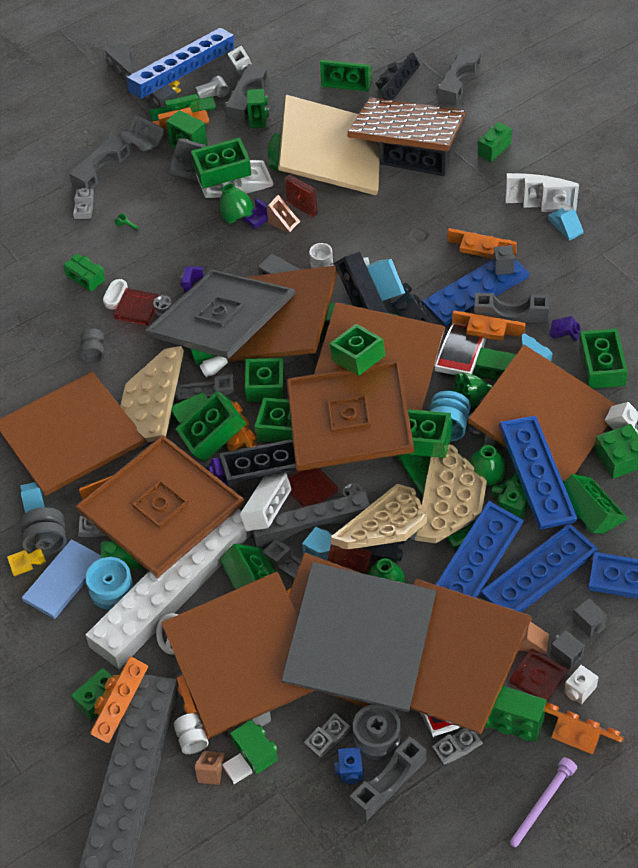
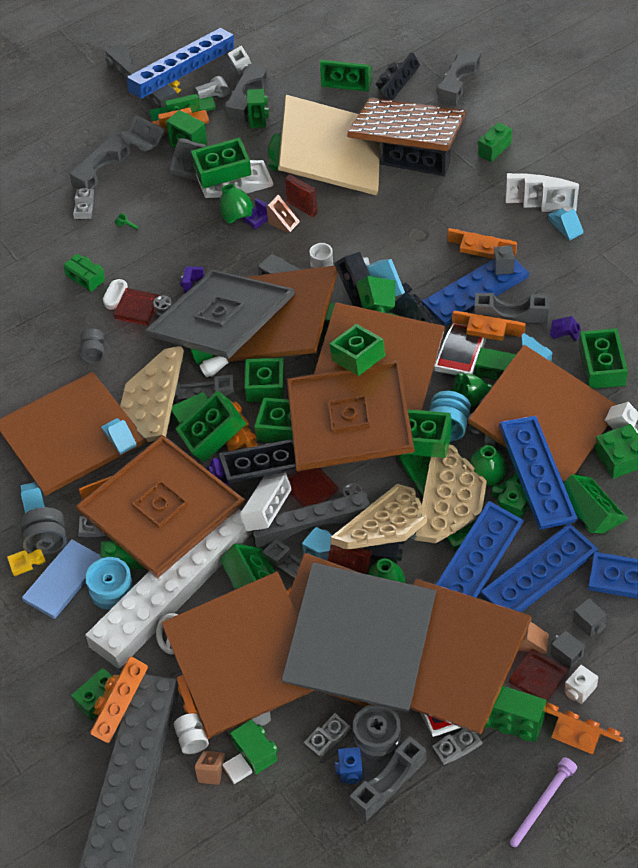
none -> medium azure slope [101,418,137,455]
none -> green torso [356,276,395,313]

